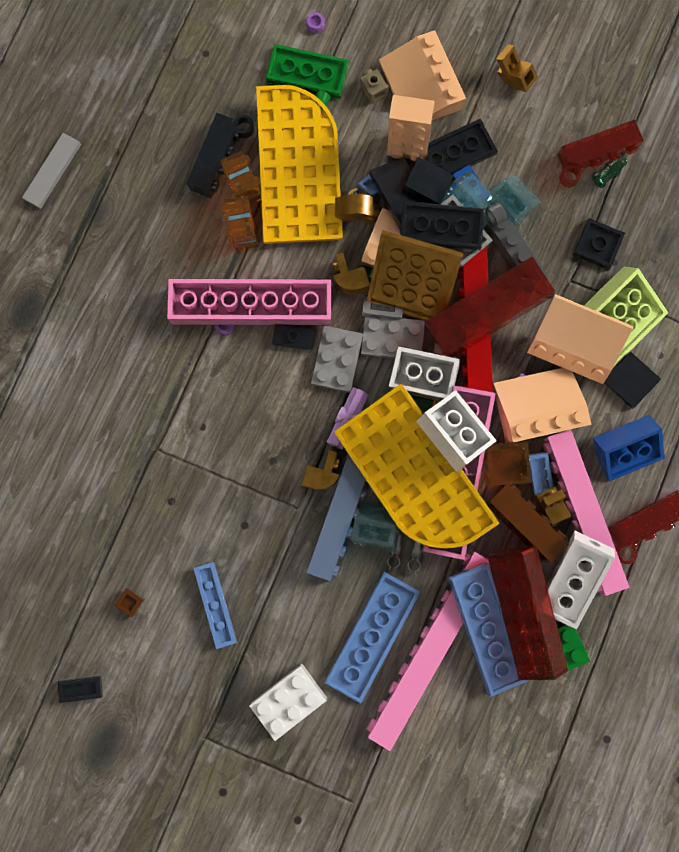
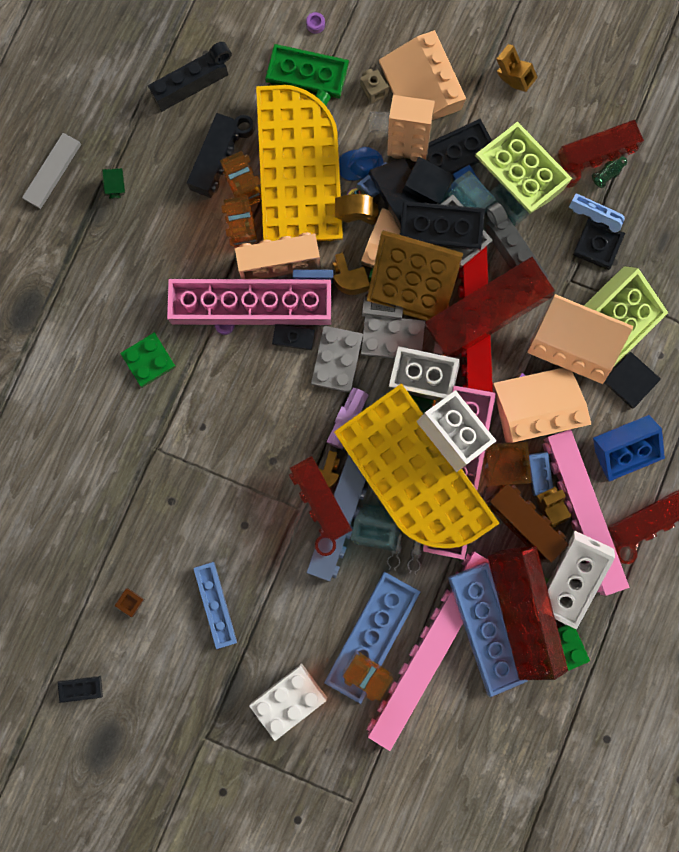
none -> dark green brick [101,168,125,199]
none -> green plate [120,332,176,388]
none -> black hinge [148,42,232,112]
none -> light nougat brick [235,233,321,279]
none -> clear red hinge [289,456,353,556]
none -> medium blue plate [293,270,333,283]
none -> blue piece [339,147,384,181]
none -> clear orange container [342,650,394,701]
none -> yellowish green slope [475,122,572,214]
none -> light blue plate [569,193,625,232]

